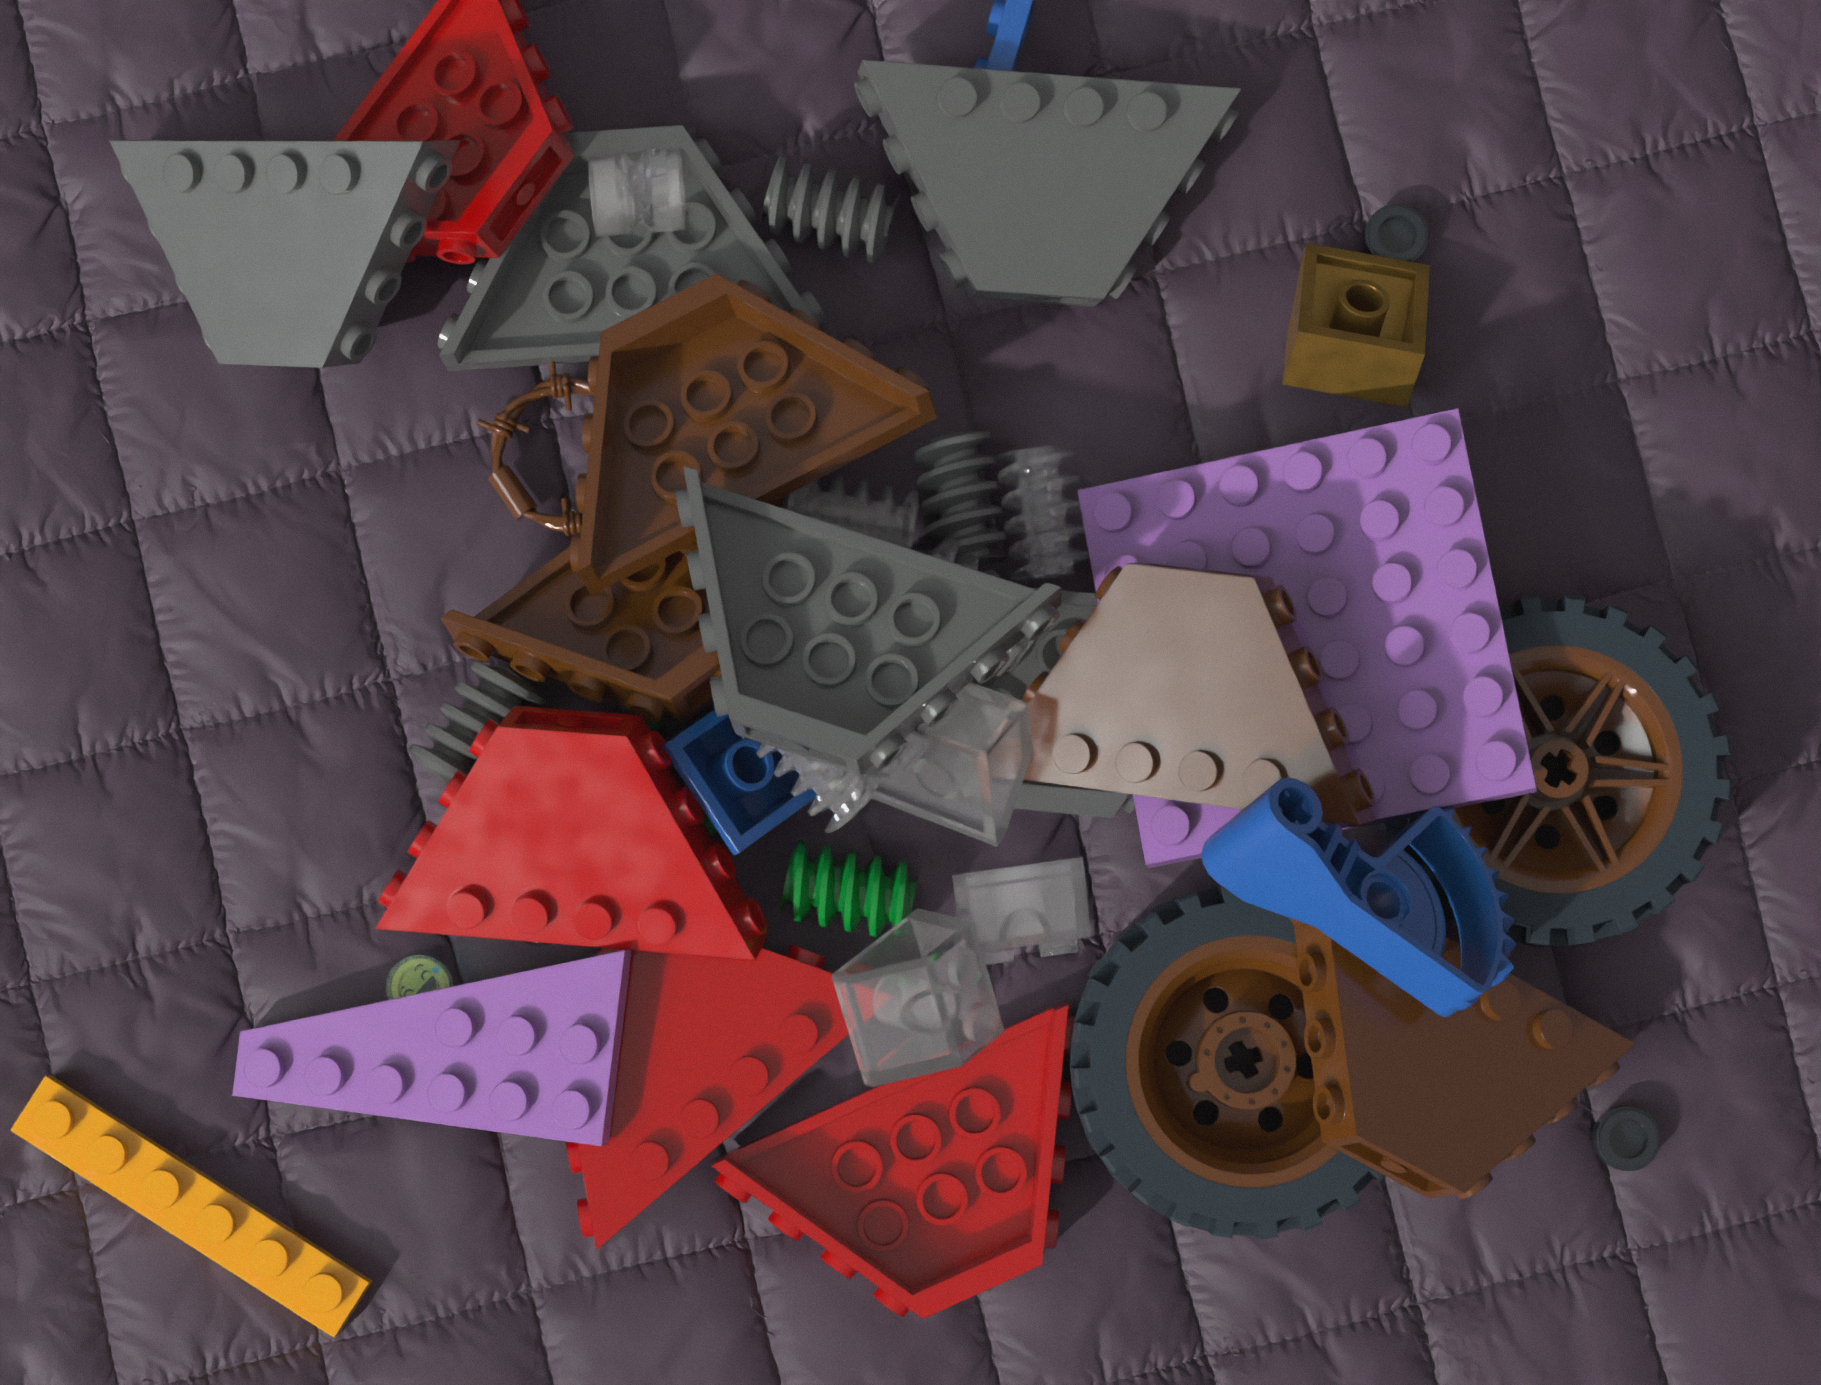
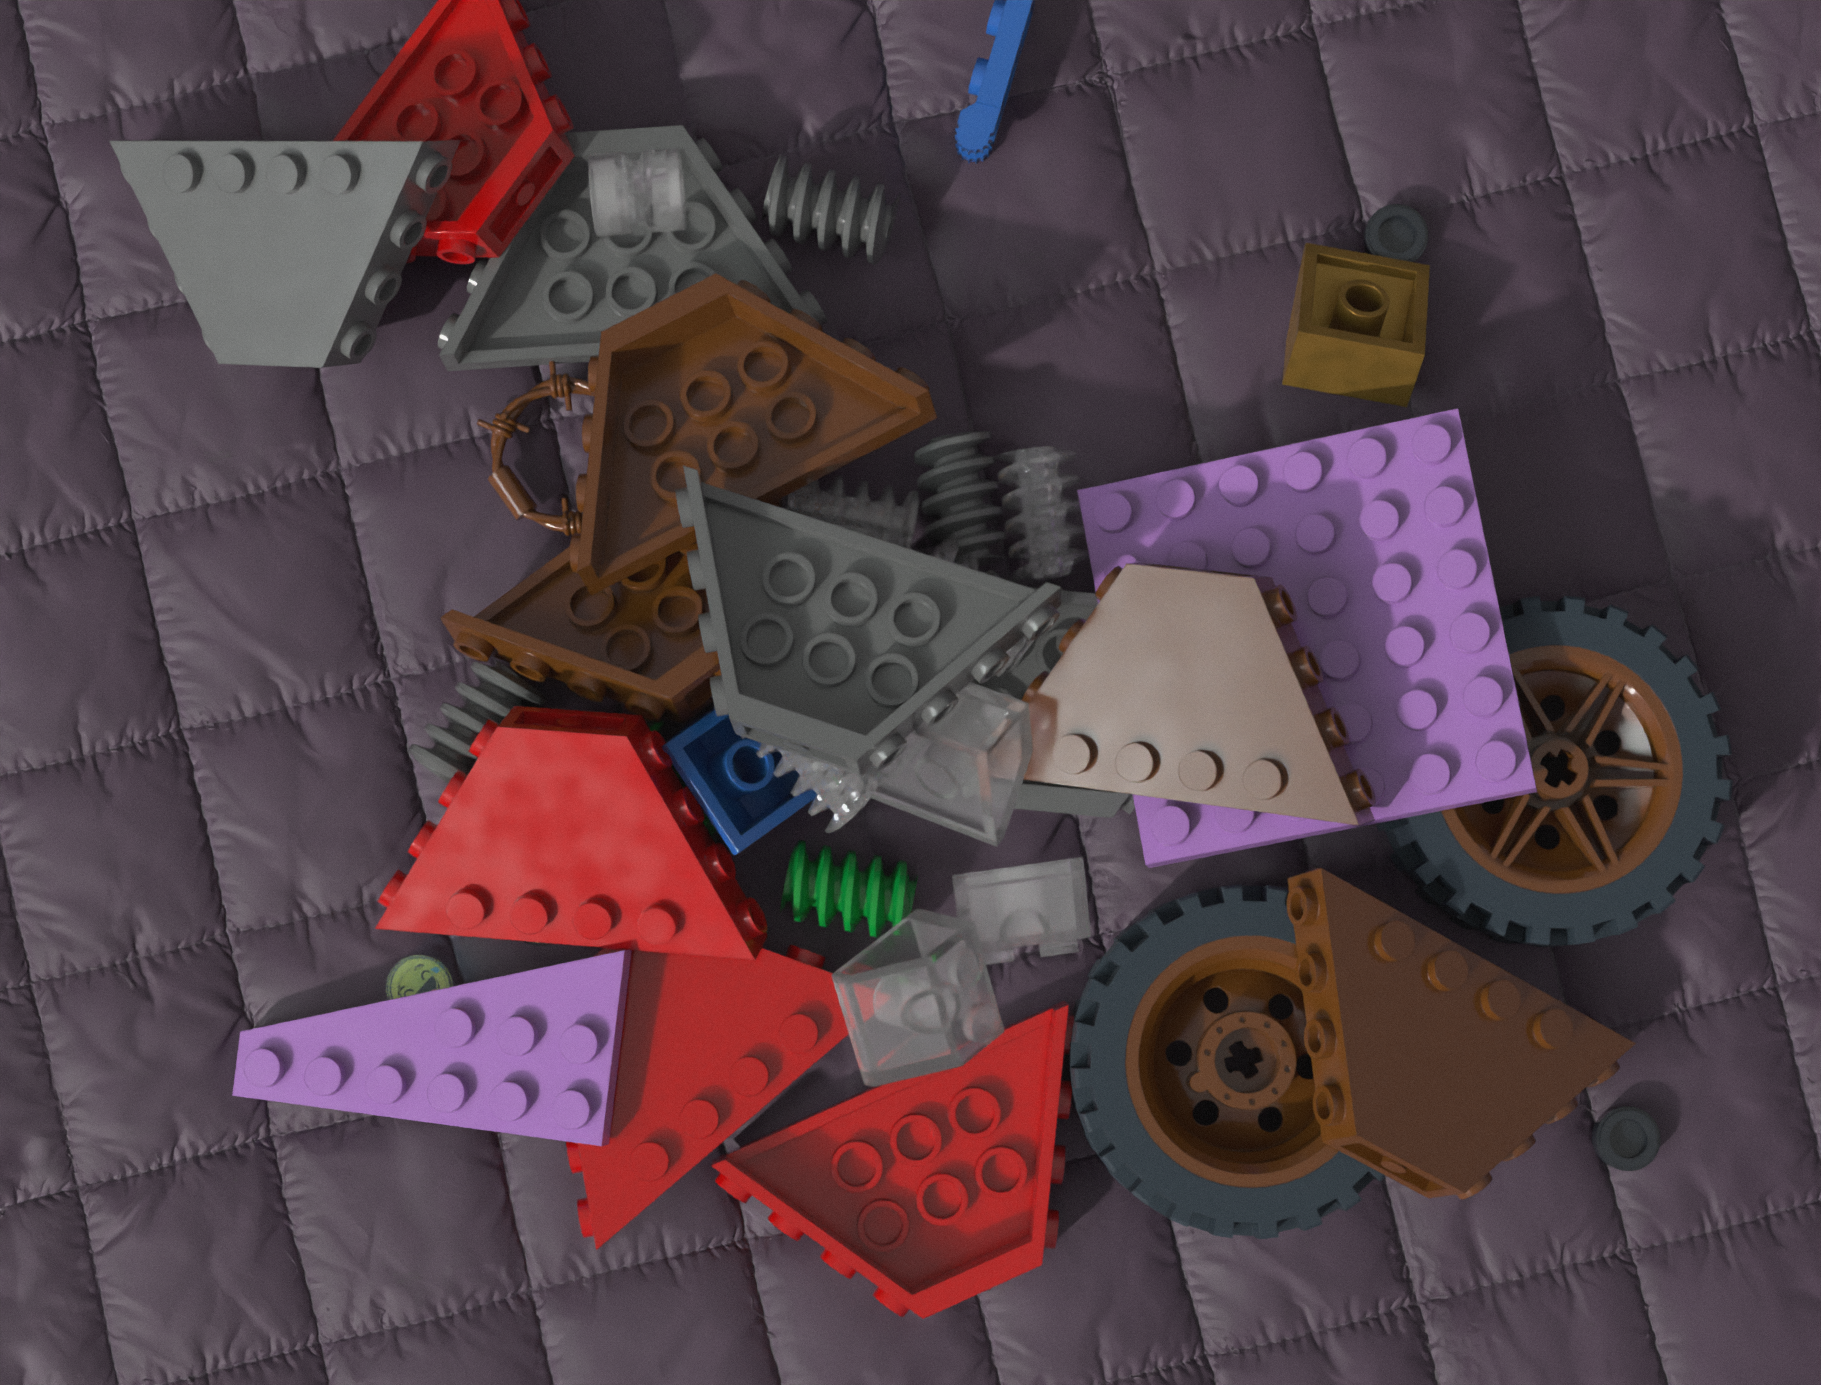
light orange plate [10,1075,373,1338] -> none
dark grey piece [854,60,1241,307] -> none
blue arm [1201,778,1517,1017] -> none

